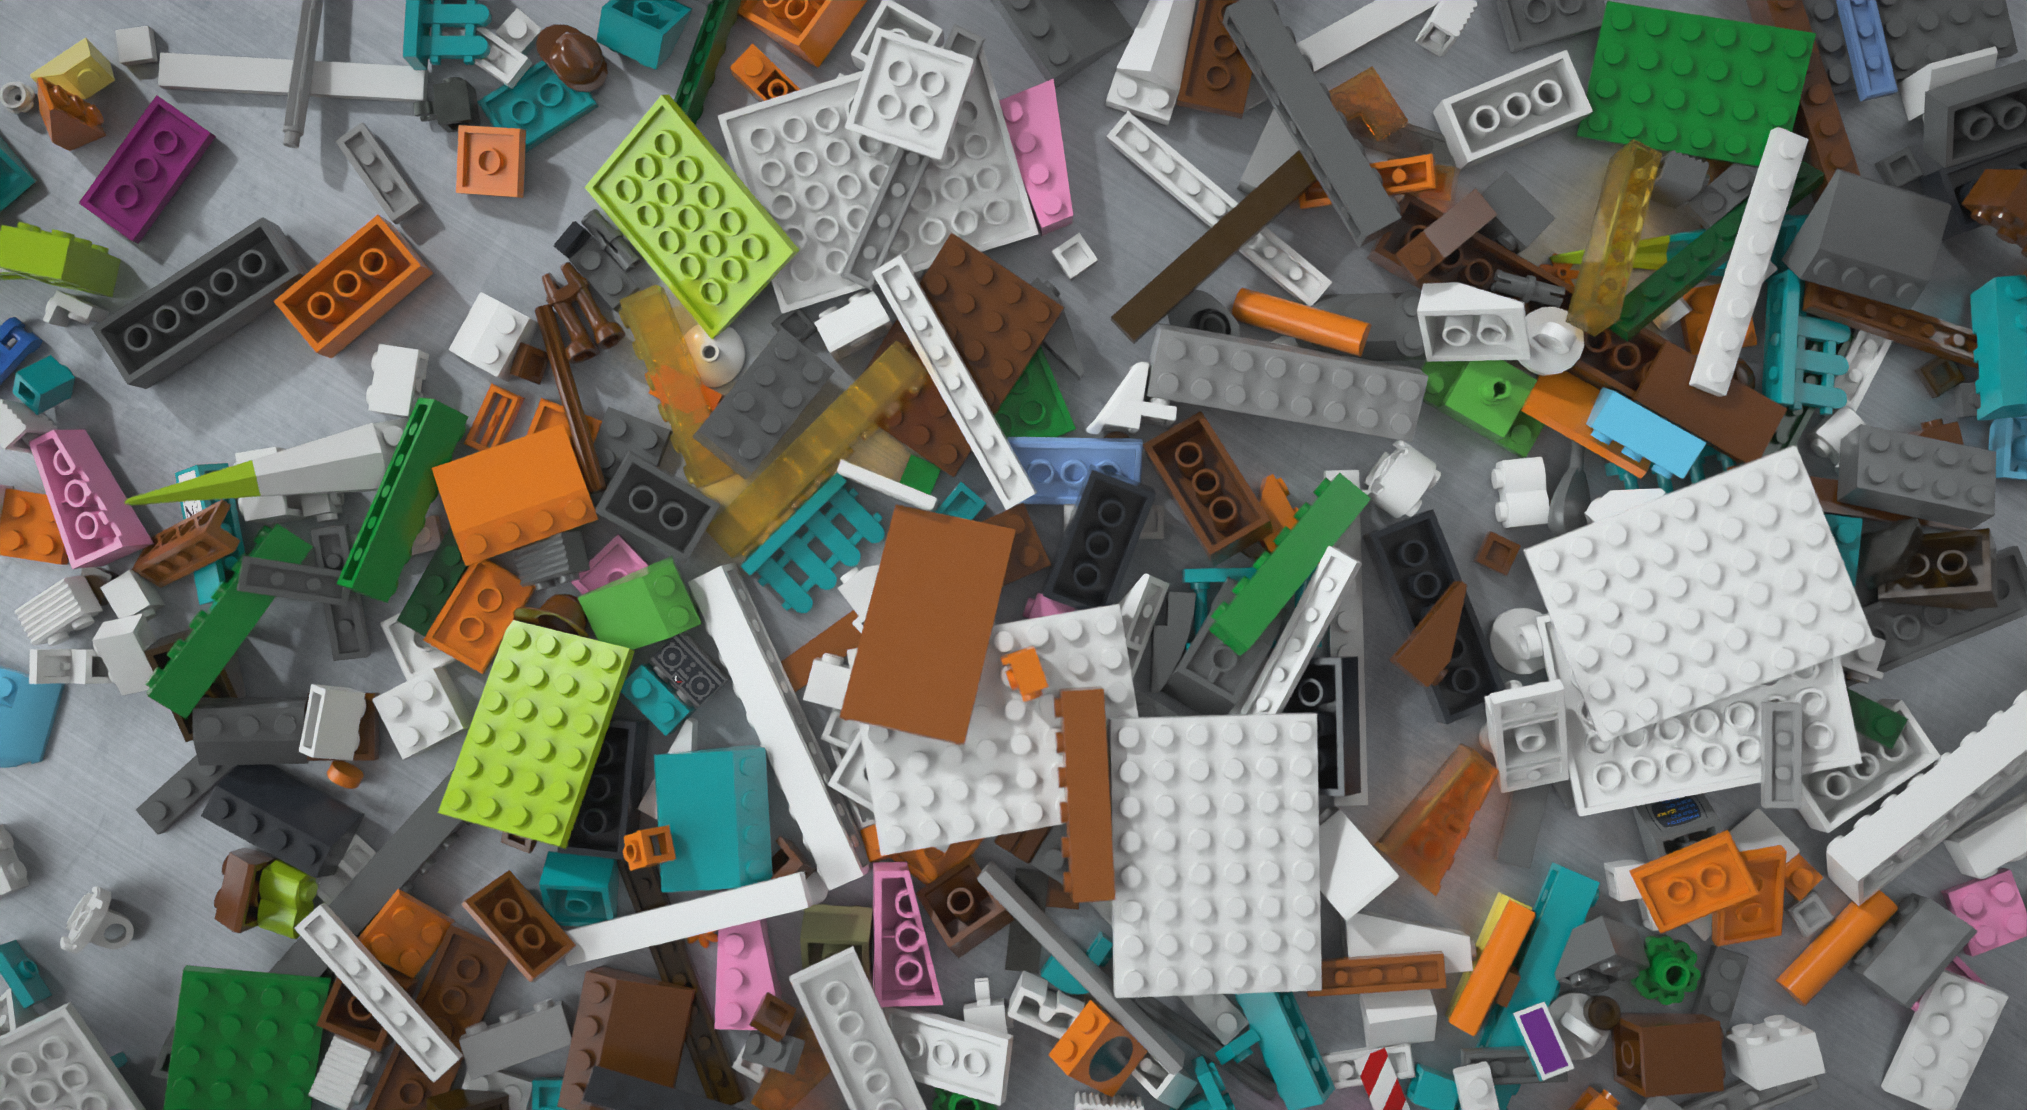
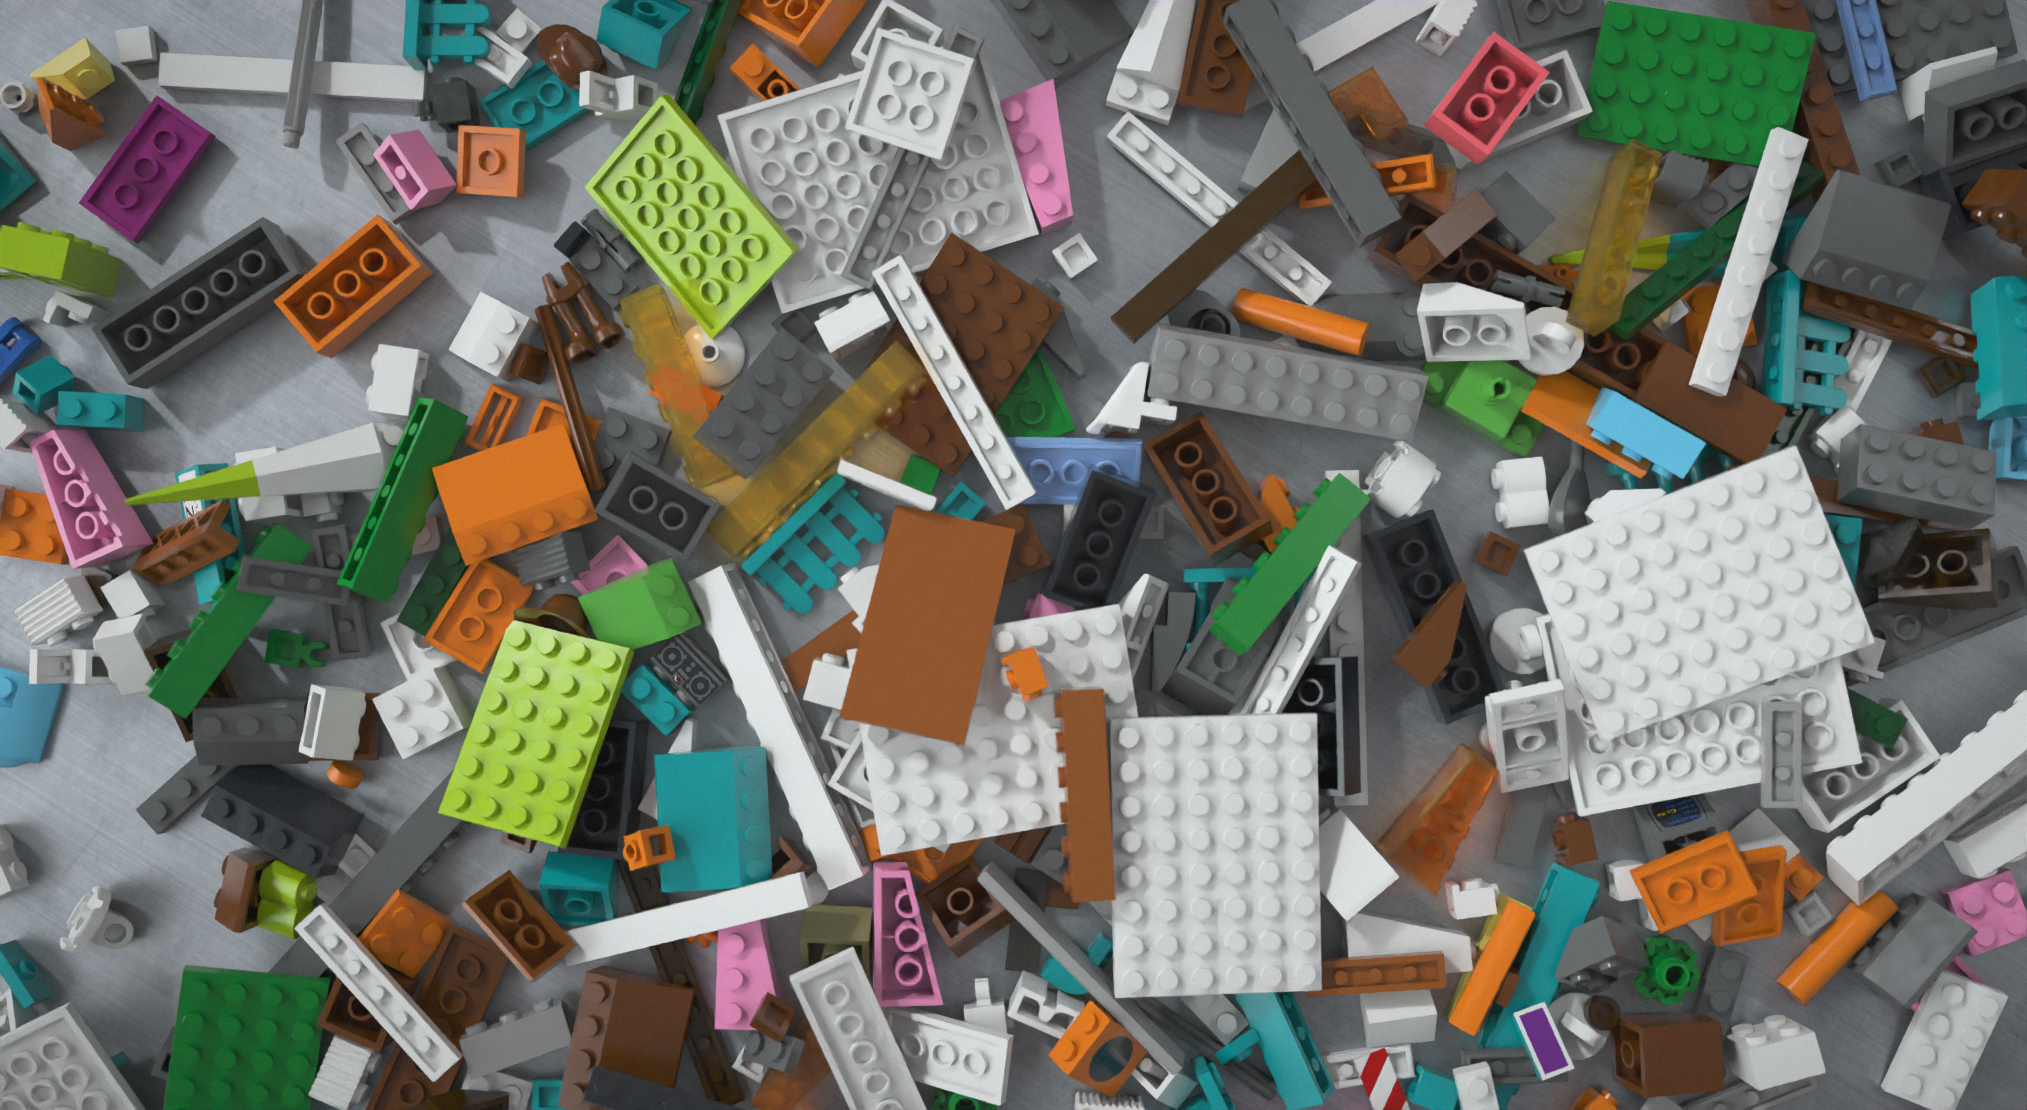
none -> teal brick [56,391,145,432]
none -> green plate [264,629,330,668]
none -> bright pink brick [373,130,457,210]
none -> white brick [579,71,658,120]
none -> coral brick [1423,32,1550,165]
none -> white brick [1444,878,1500,920]
none -> reddish brown brick [1551,812,1599,866]

